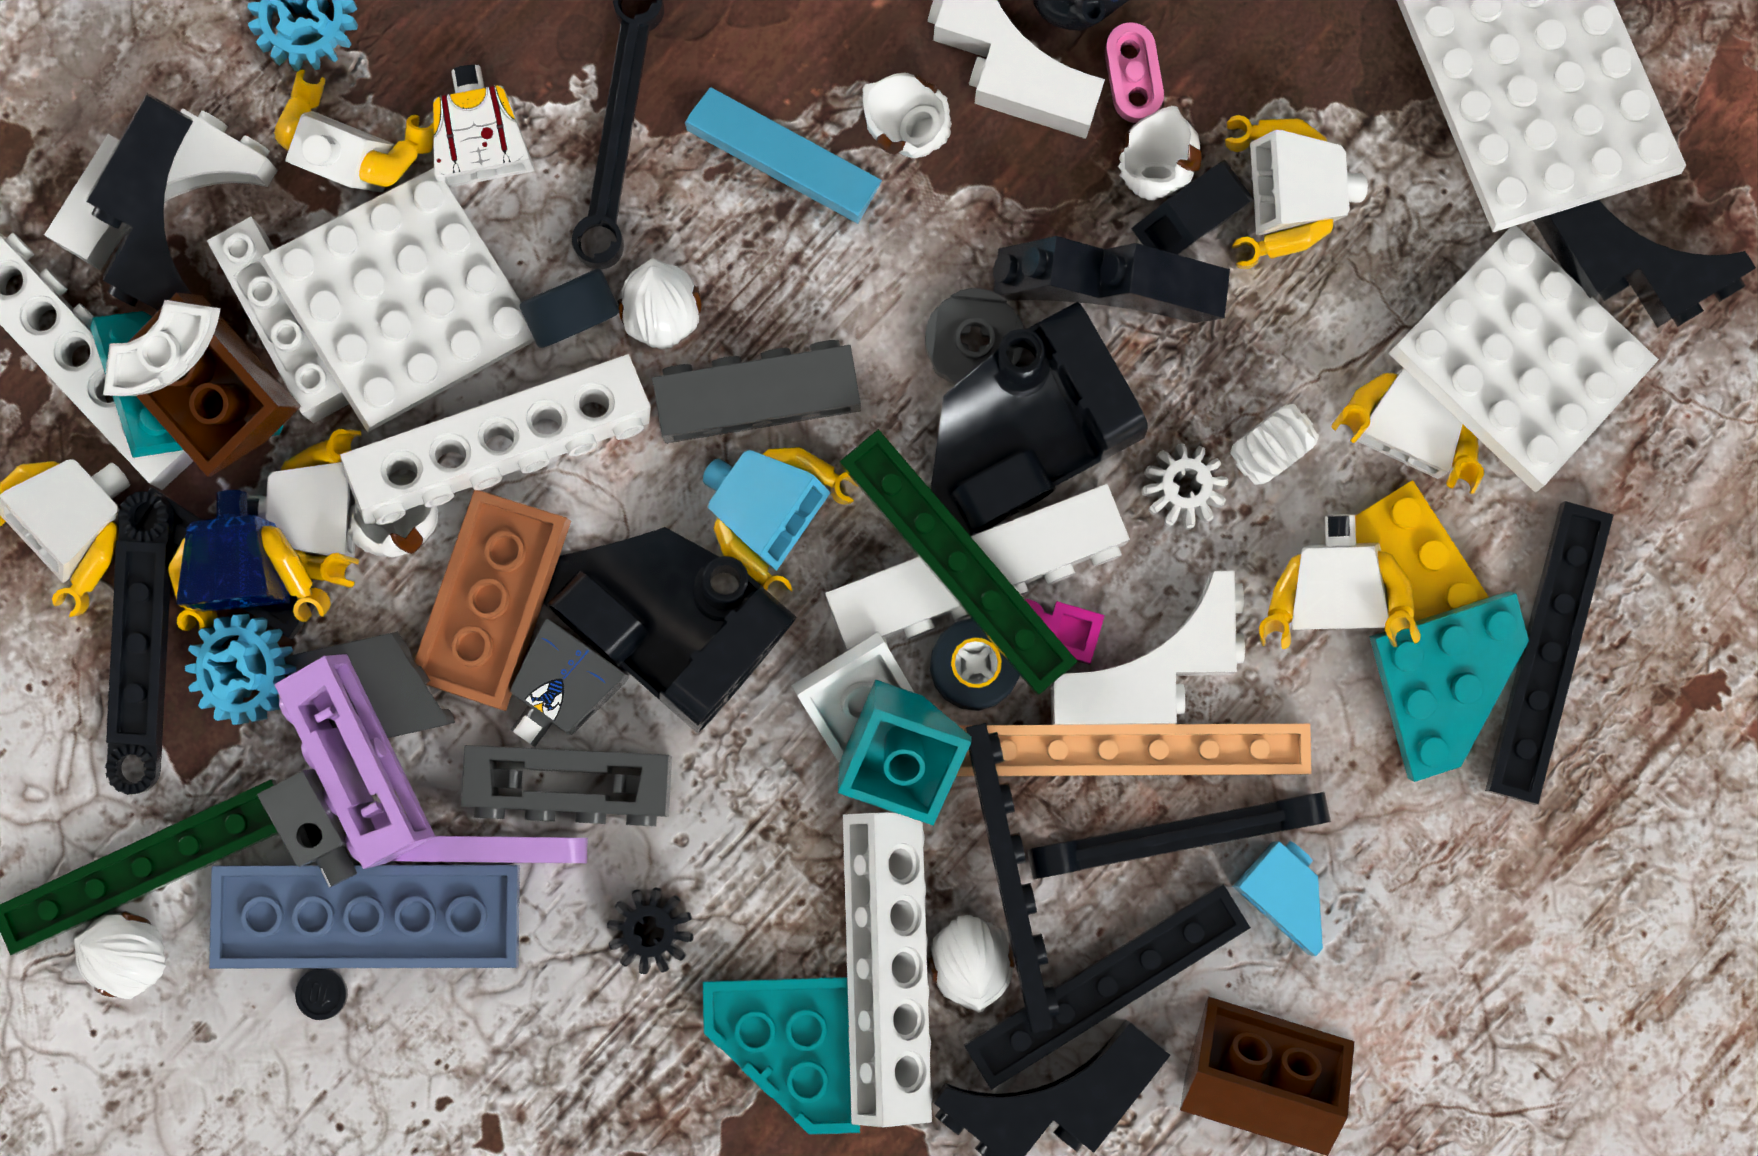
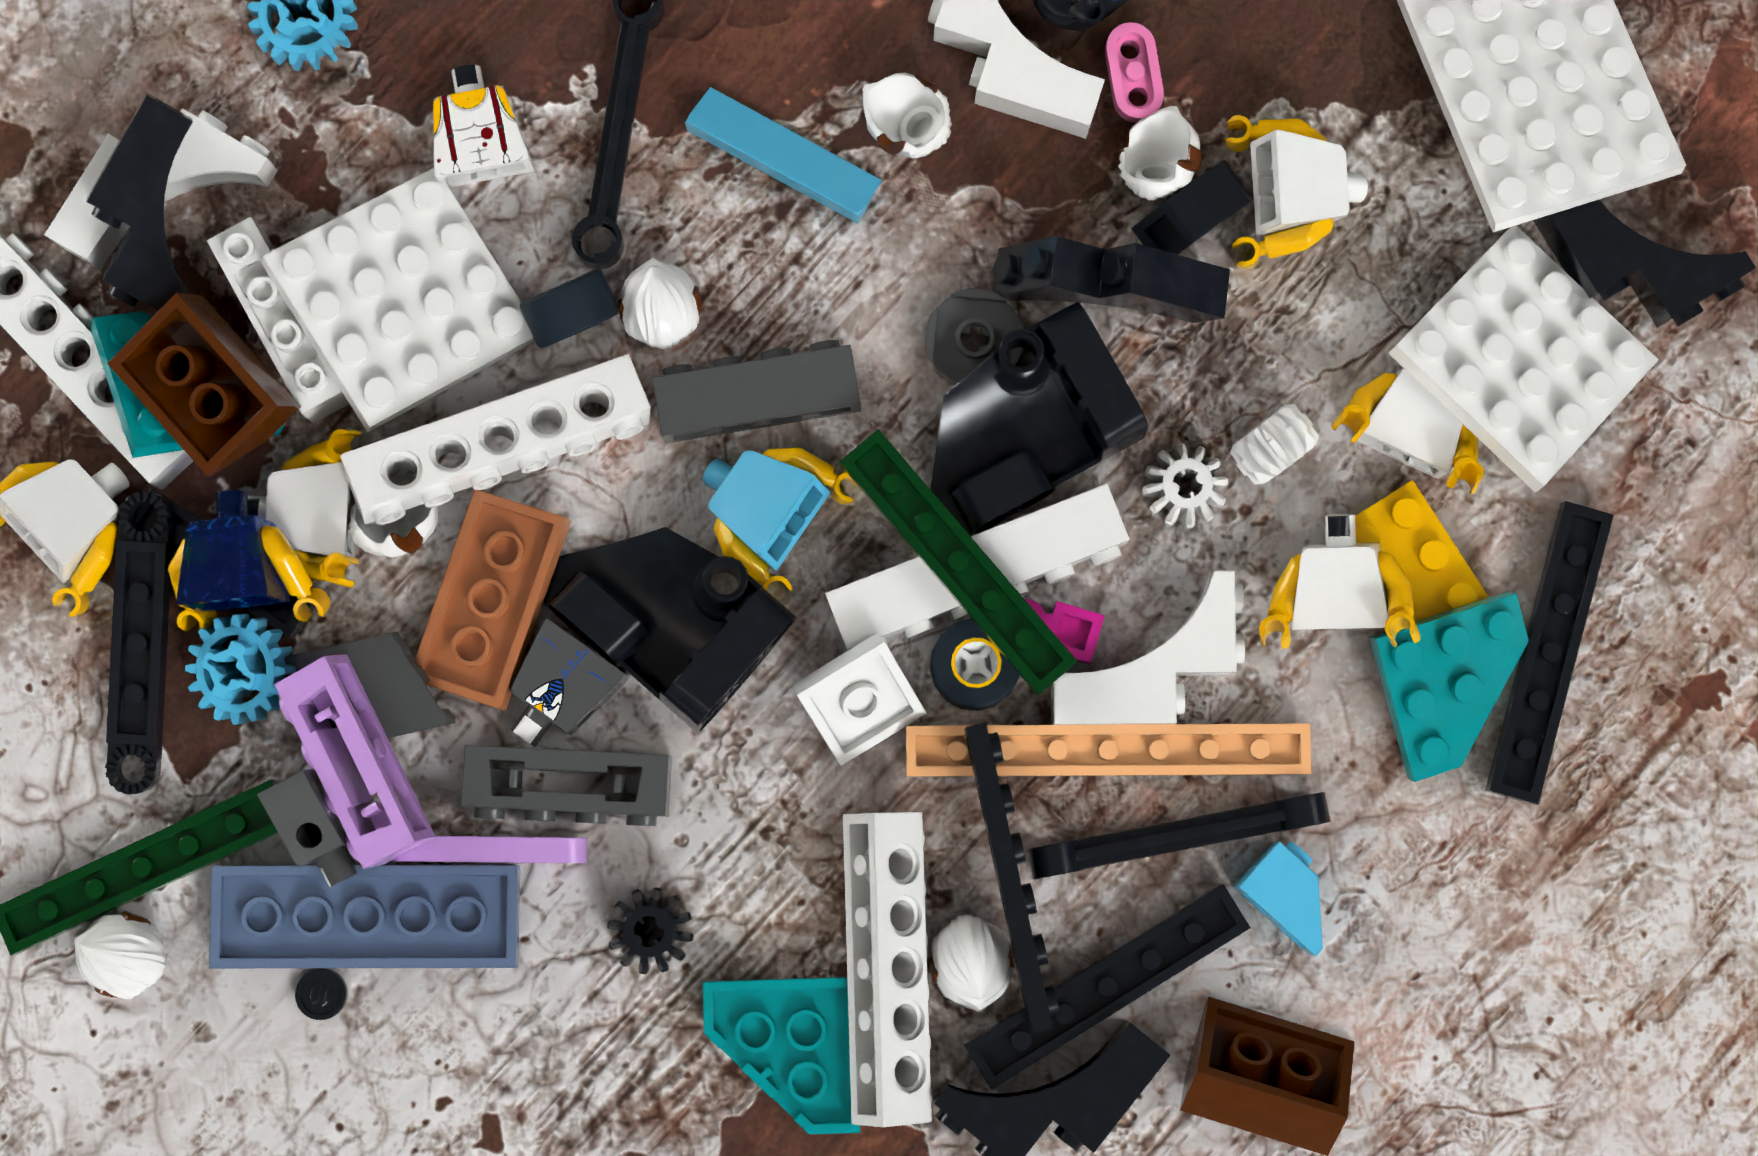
white tile [103,300,221,396] -> none
torso [274,69,434,192] -> none
teal slope [838,679,972,826] -> none

